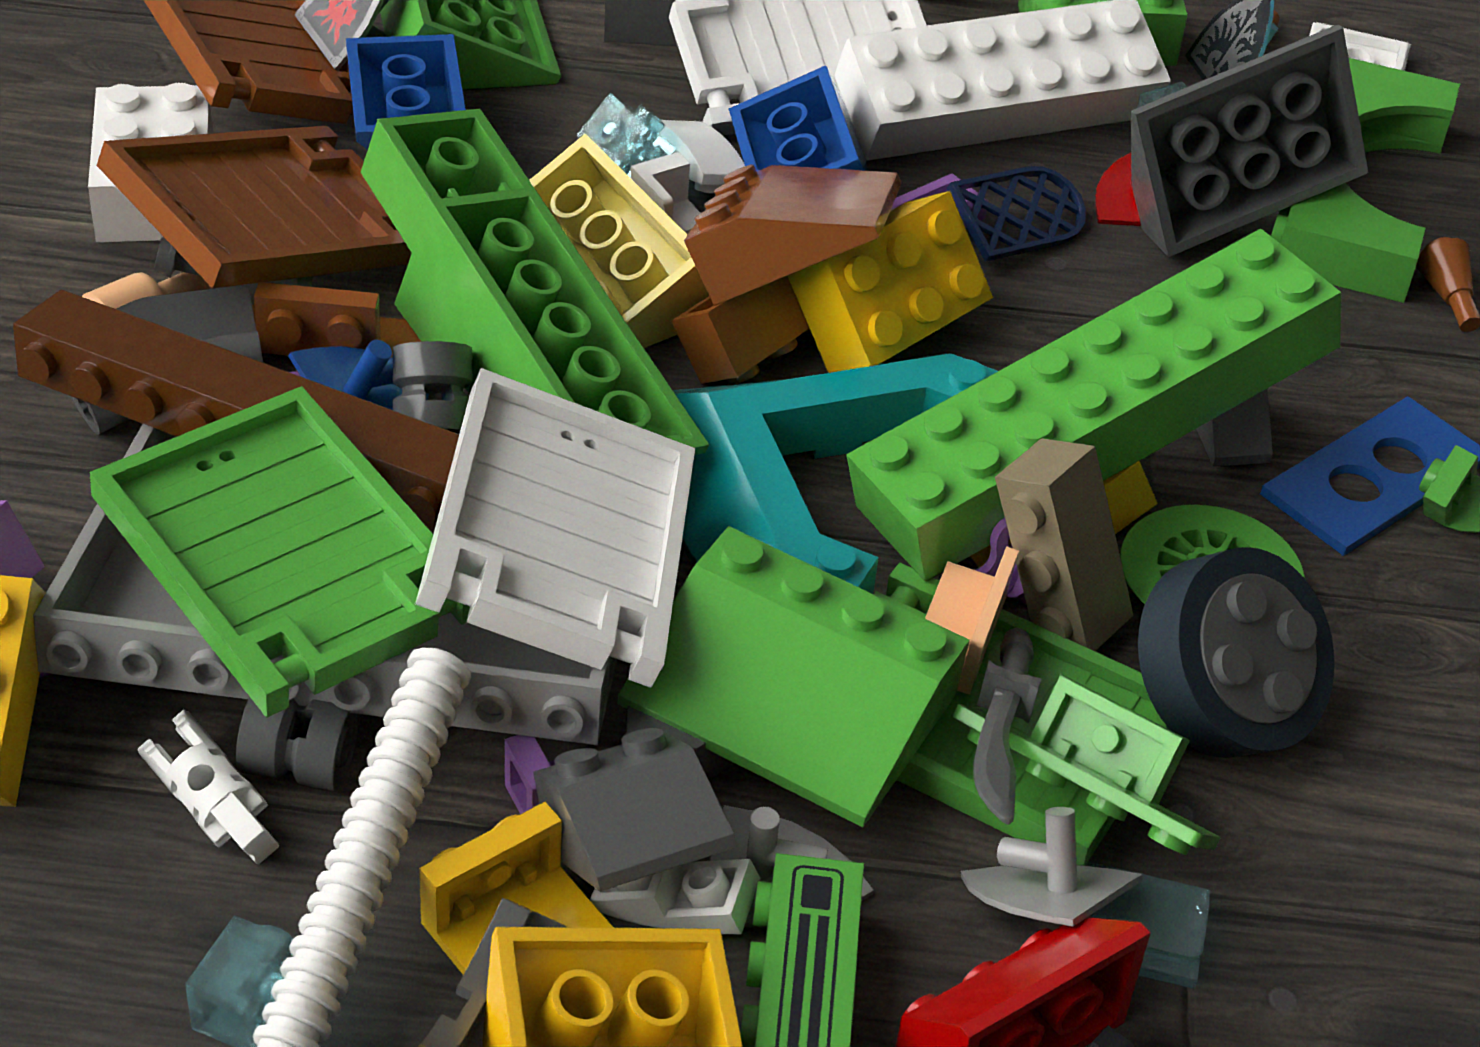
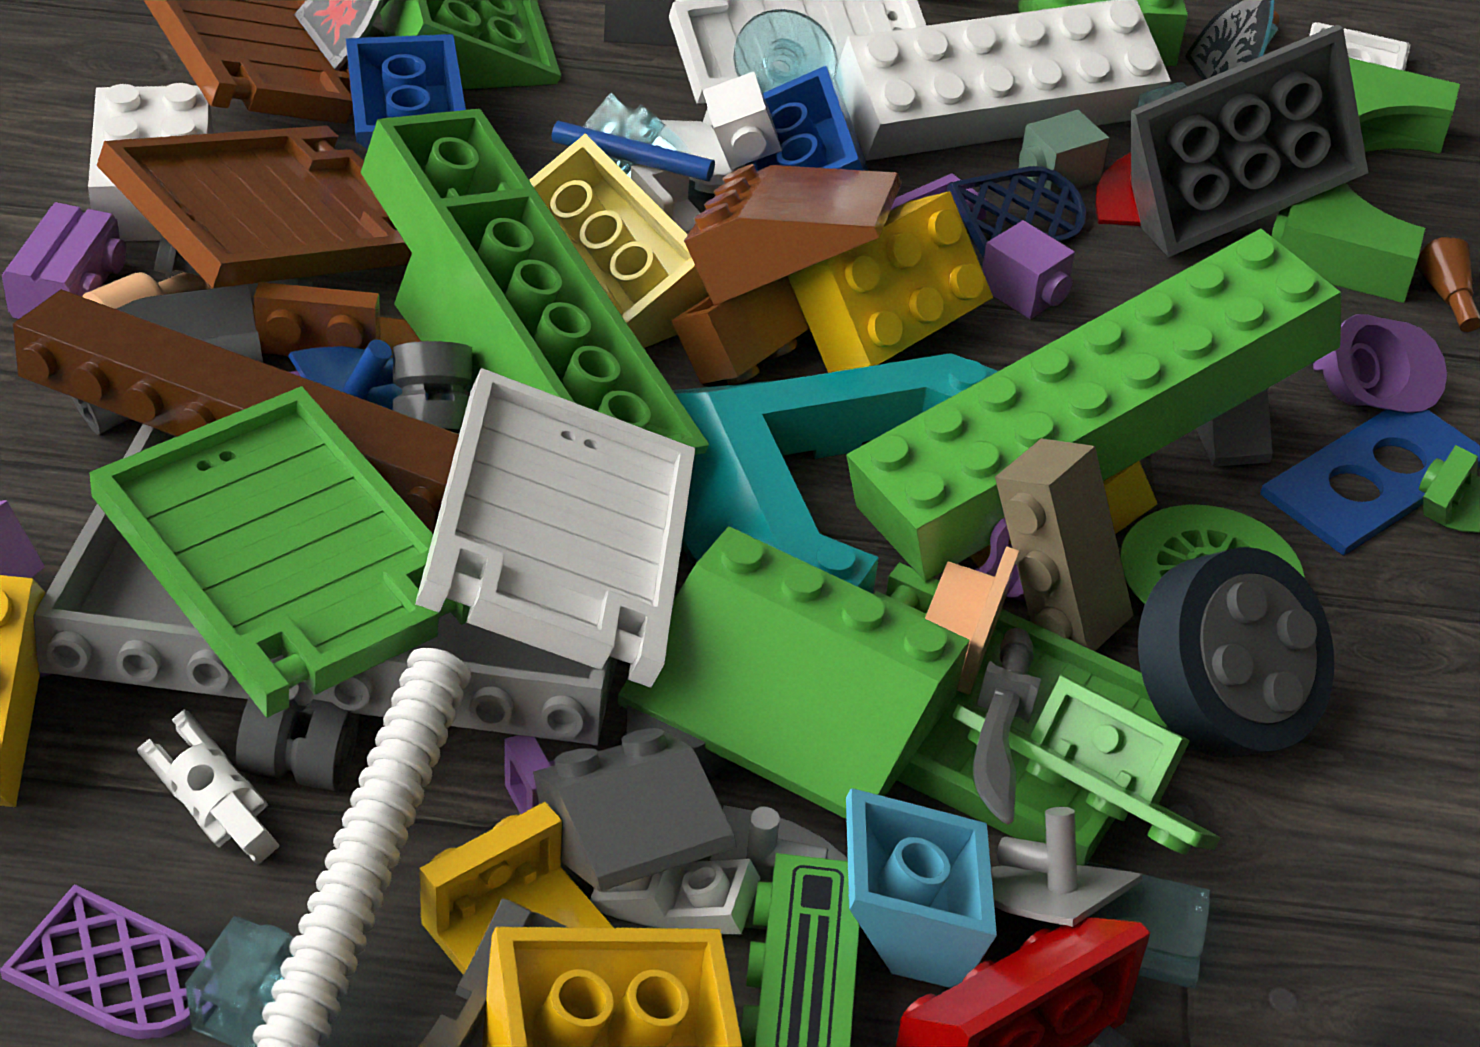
none -> medium lavender window [0,884,213,1039]
none -> medium lavender brick [2,202,126,319]
none -> blue bar [552,121,715,182]
none -> white brick [703,72,782,170]
none -> clear light blue dish [733,9,838,93]
none -> medium azure slope [846,788,997,988]
none -> medium lavender brick [982,220,1075,319]
none -> sand green brick [1019,109,1109,194]
none -> medium lavender piece [1313,314,1447,413]

